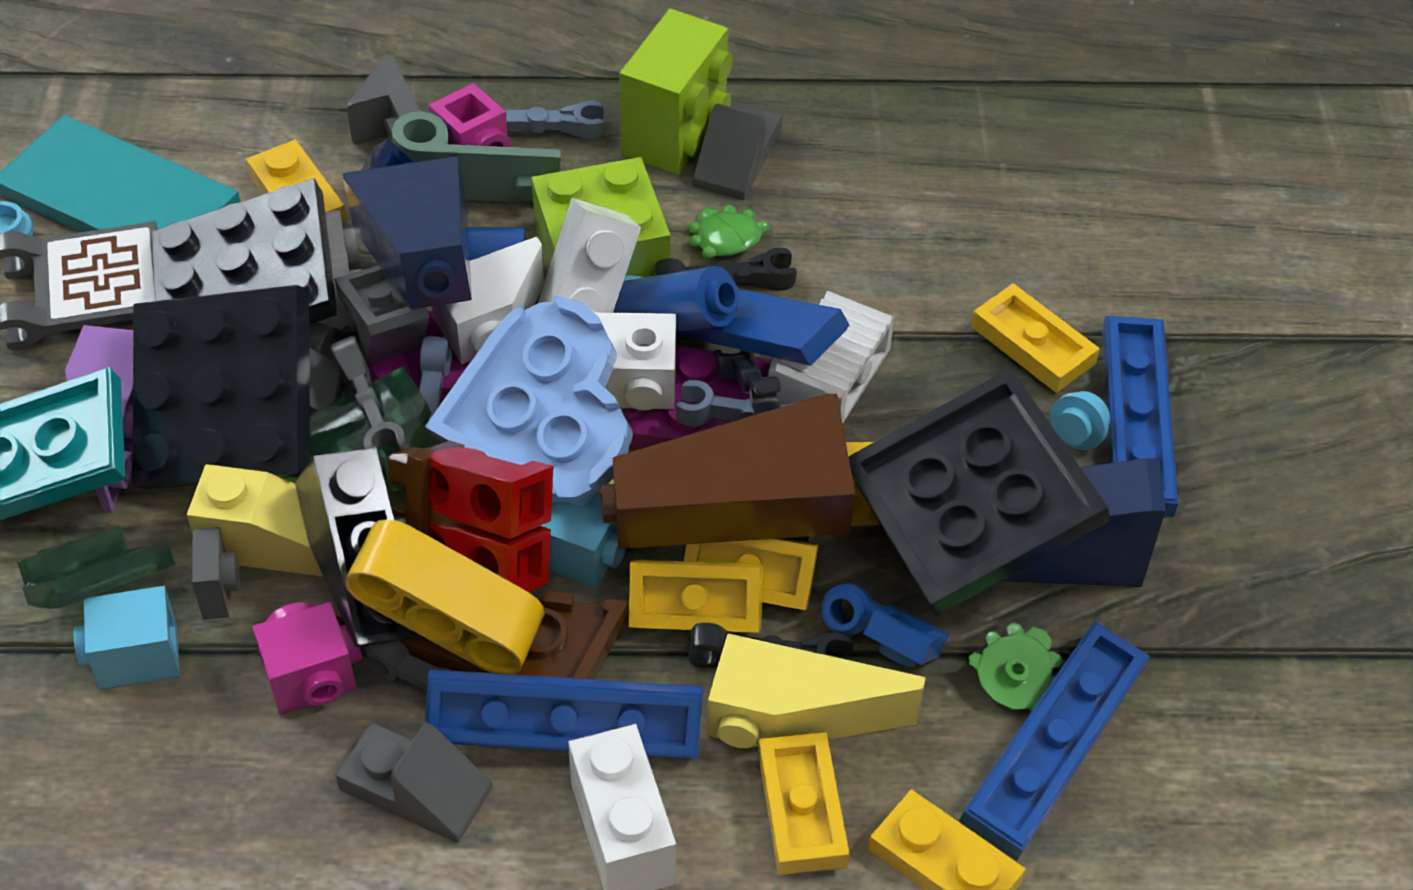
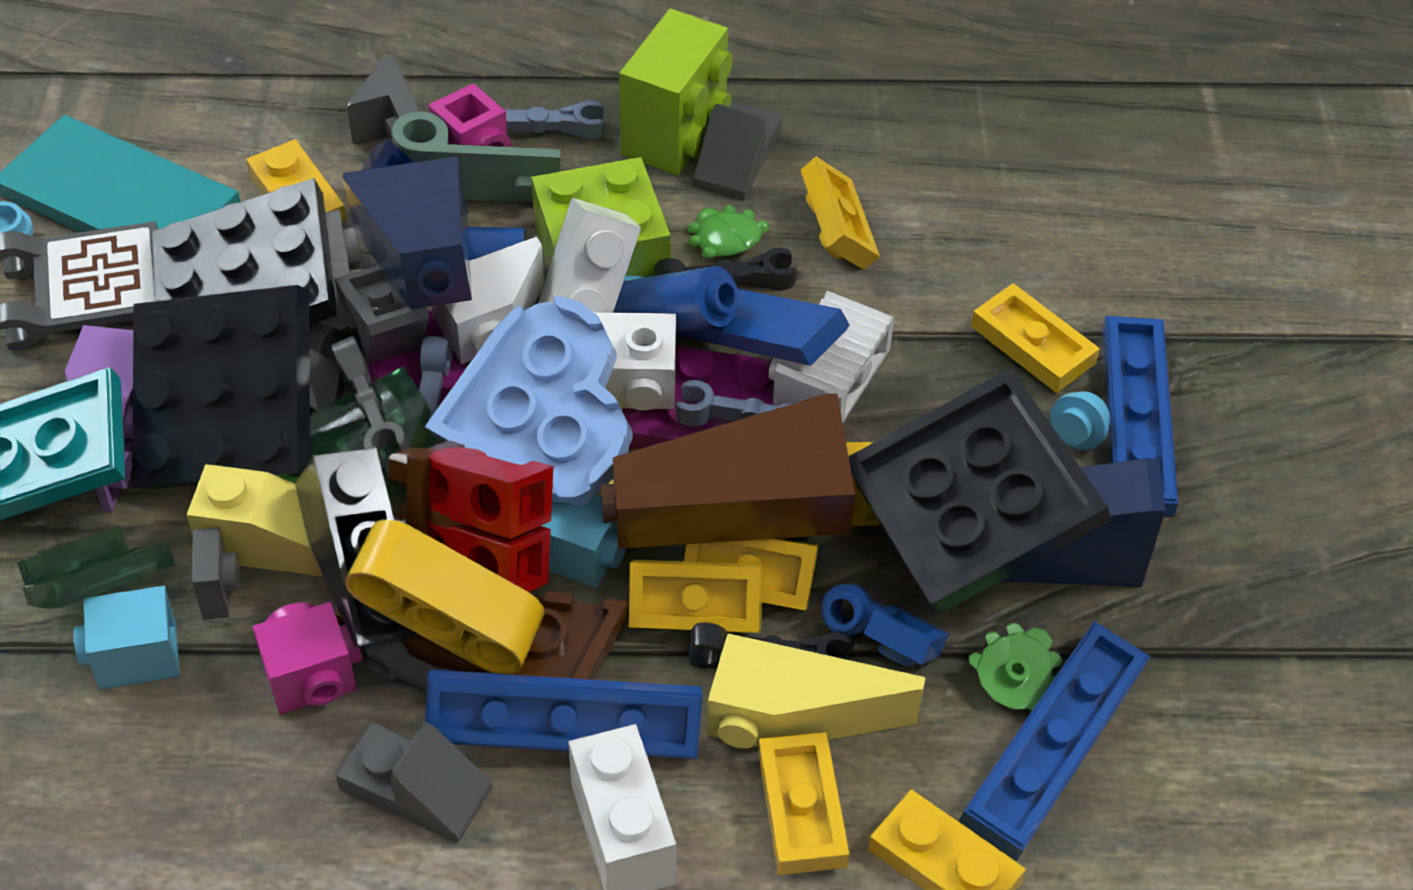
black piece [713,349,781,415] -> none
none -> yellow plate [800,157,880,270]

